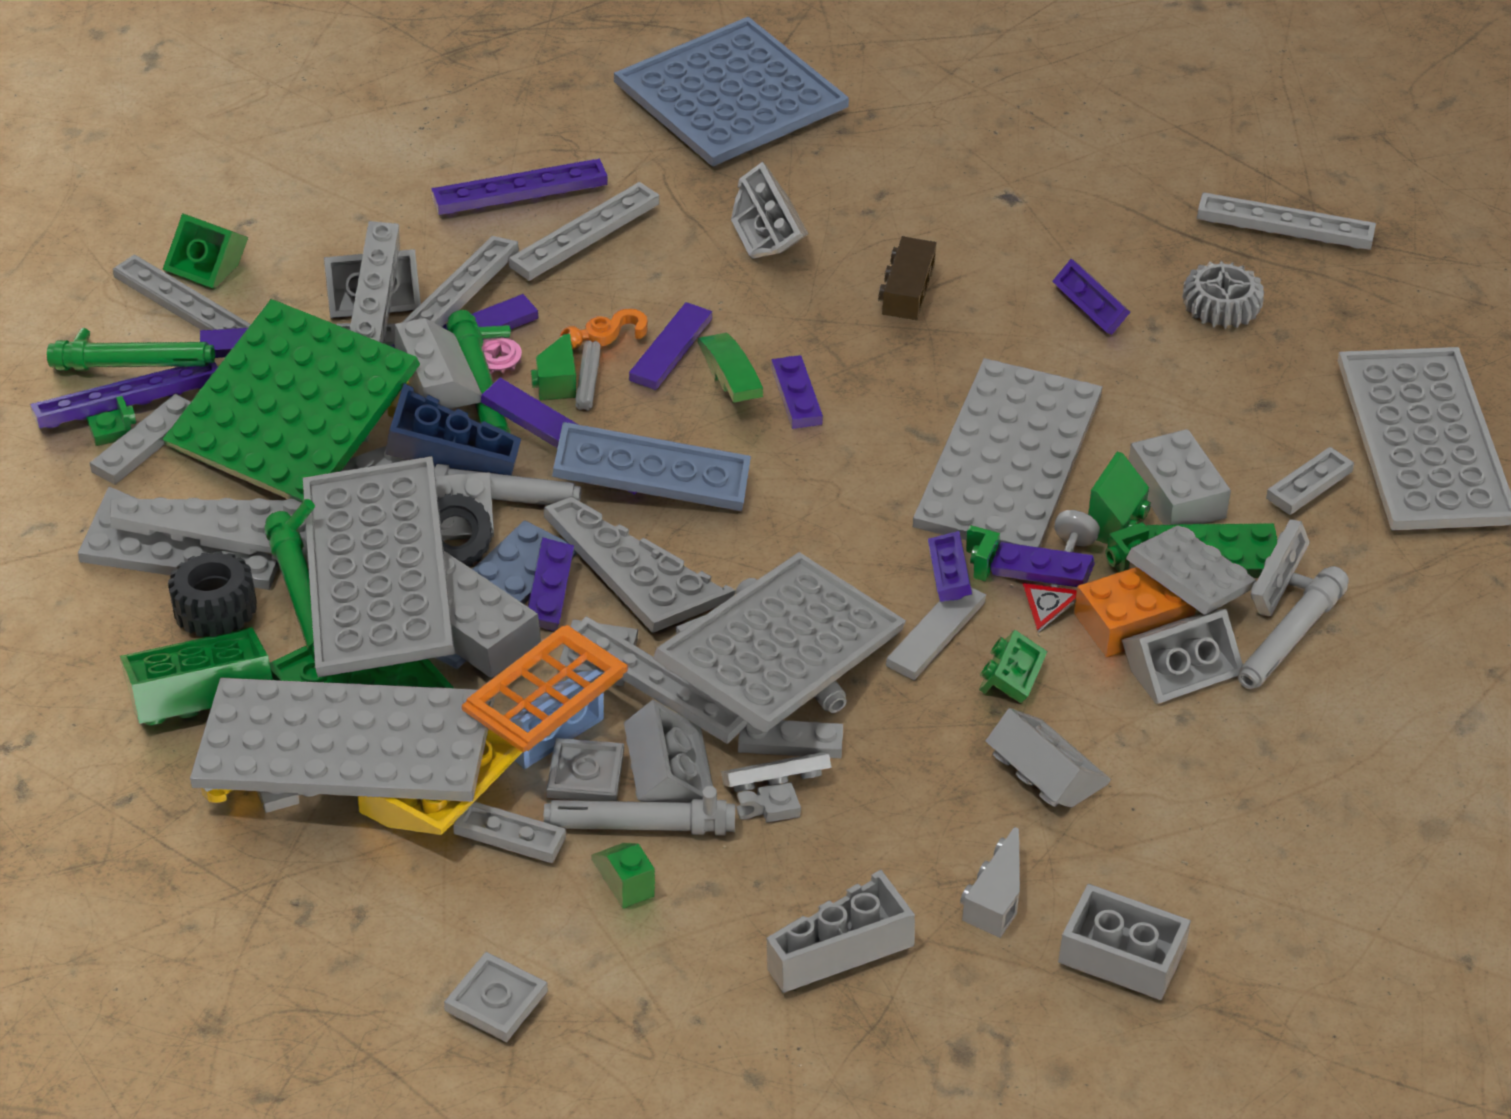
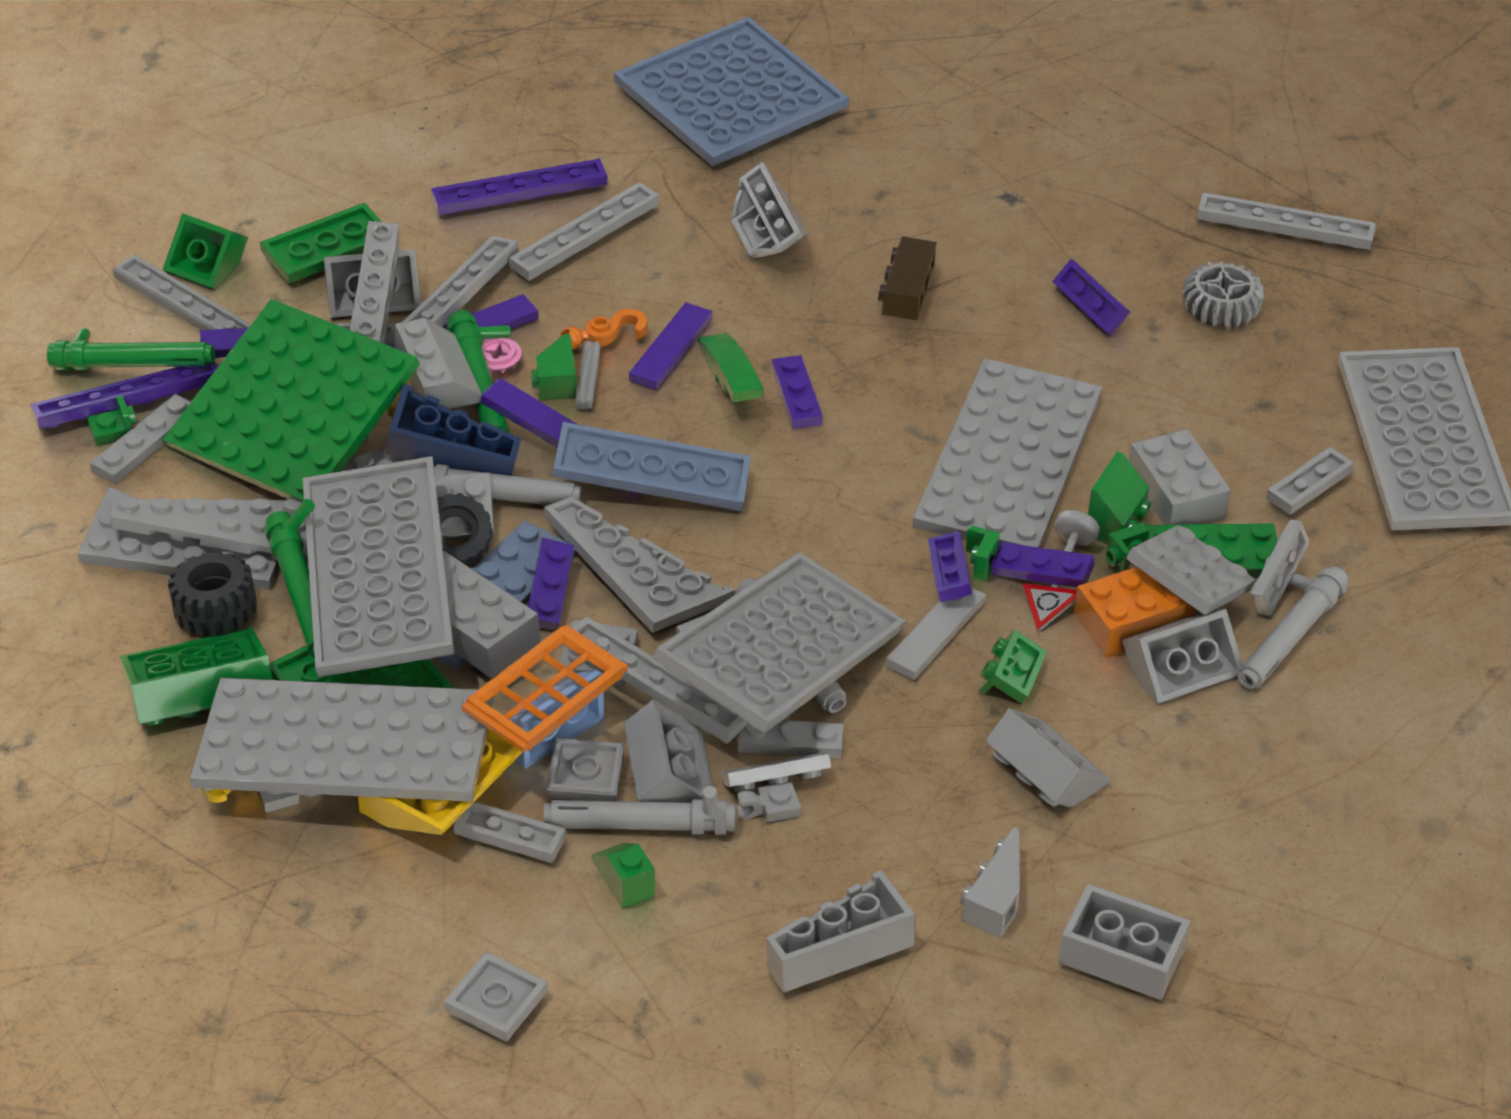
none -> green plate [260,202,382,283]

